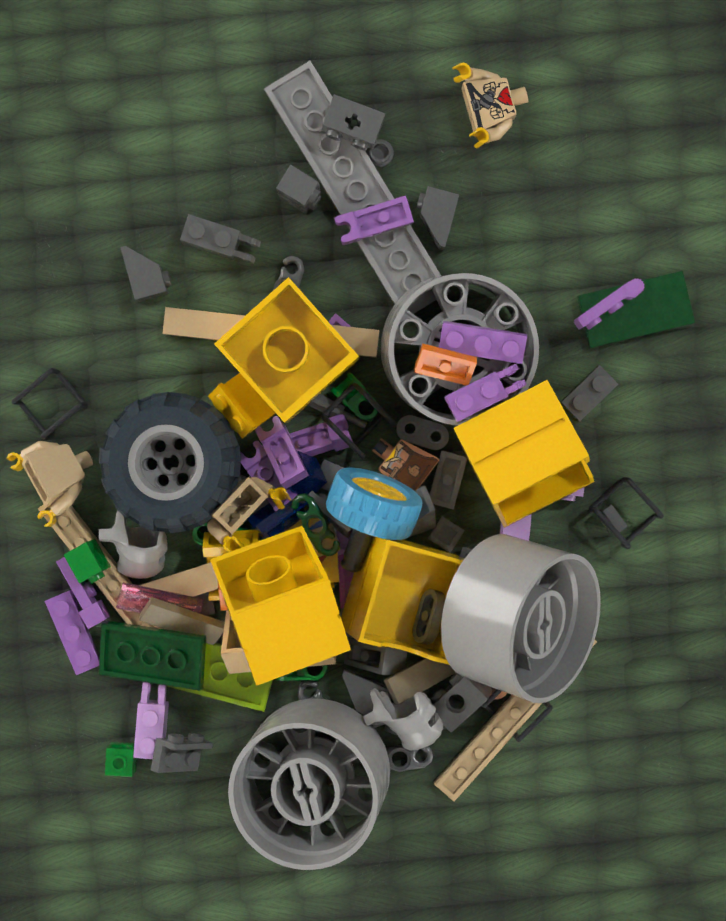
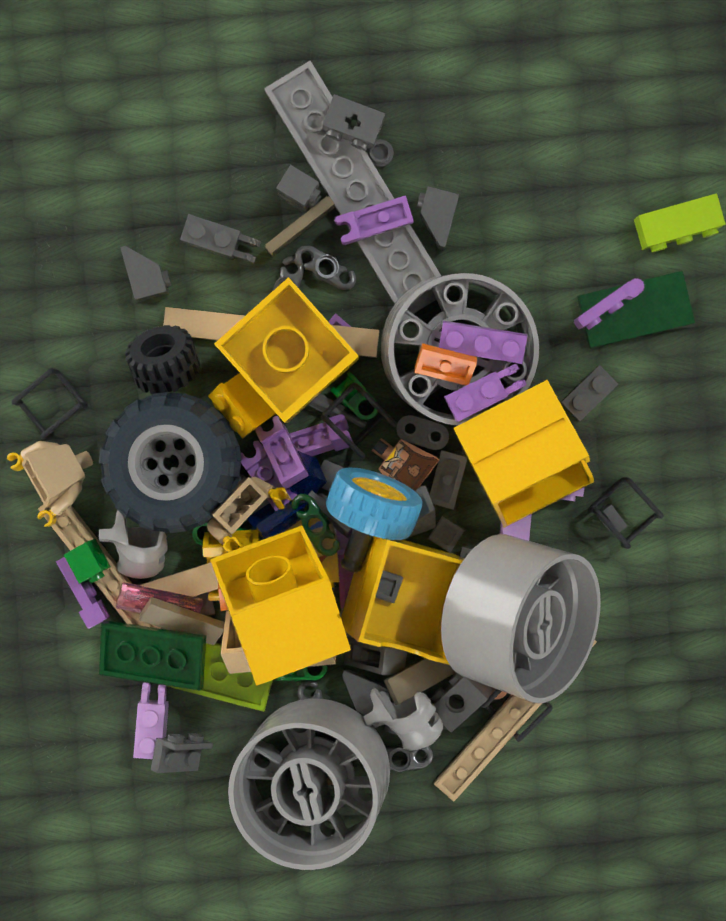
medium lavender plate [45,590,100,675] -> none
green brick [105,742,137,777] -> none
dark grey plate [412,589,445,645] -> none
torso [452,62,528,148] -> none
none -> black tyre [125,325,200,394]
none -> dark tan tile [265,196,335,257]
none -> dark grey piece [295,246,356,290]
none -> dark grey tile [376,570,403,603]
none -> lime brick [634,193,726,253]

